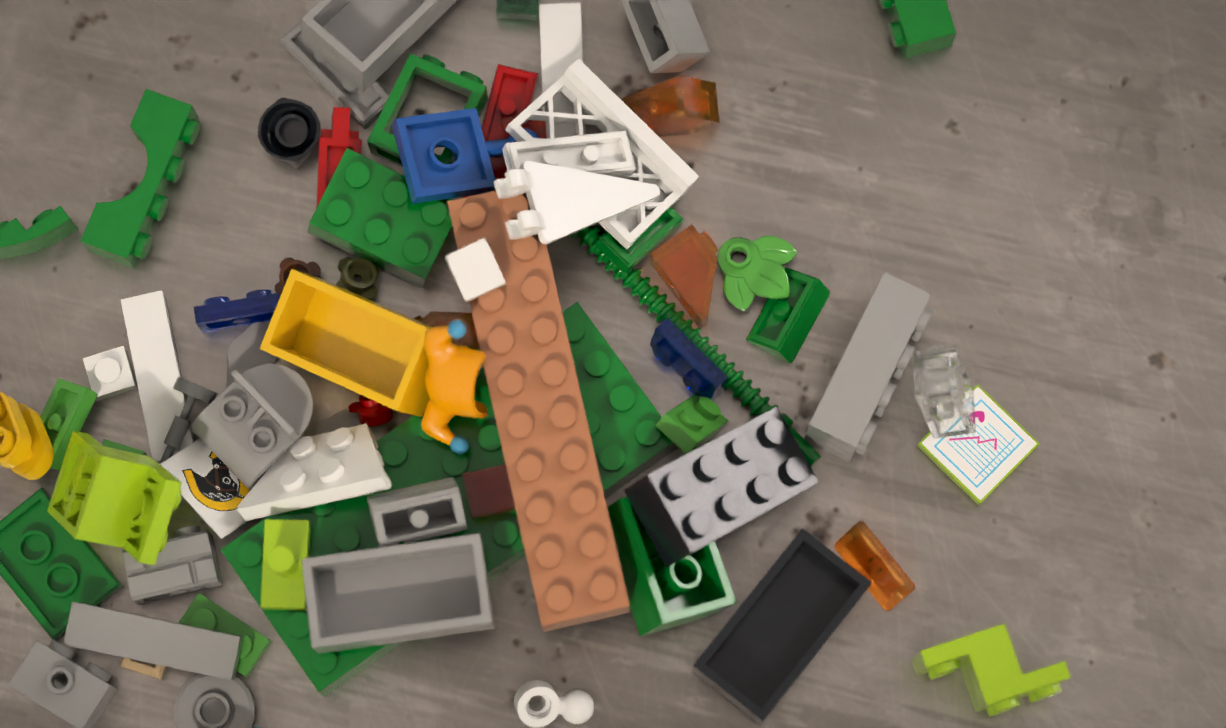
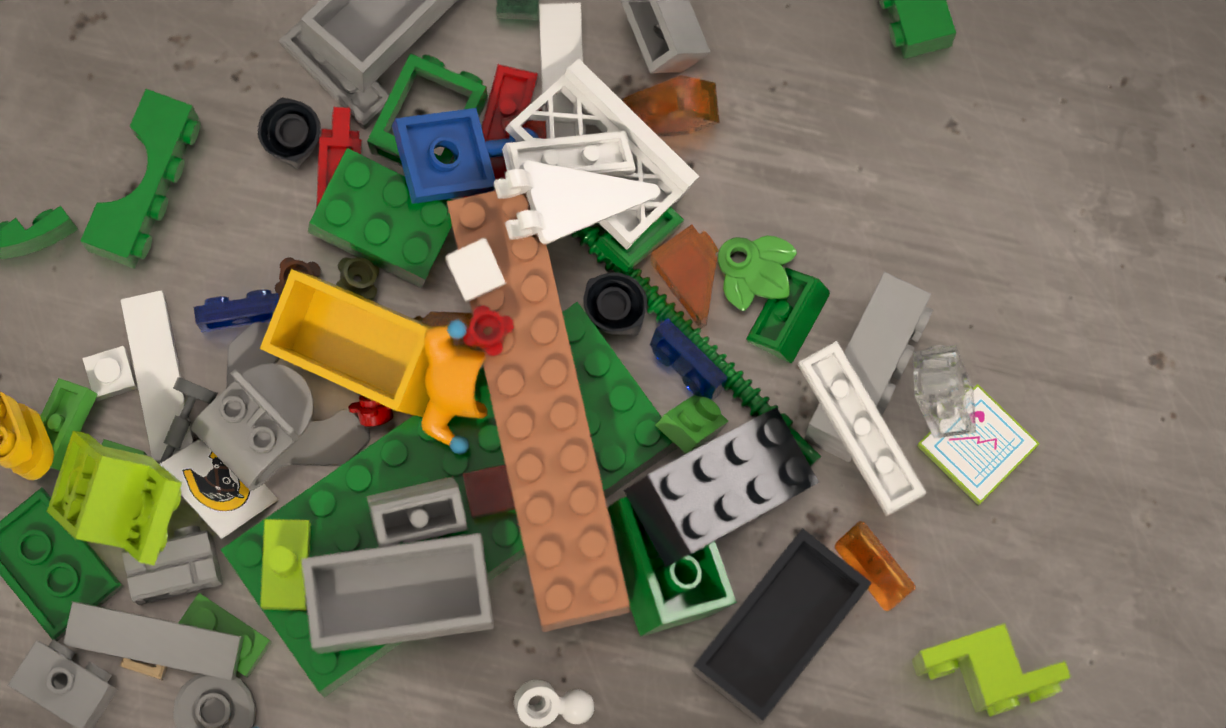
white wing [237,424,392,521] -> none
none -> red plate [462,305,514,357]
none -> black hat [583,272,647,336]
none -> white tile [798,341,926,516]

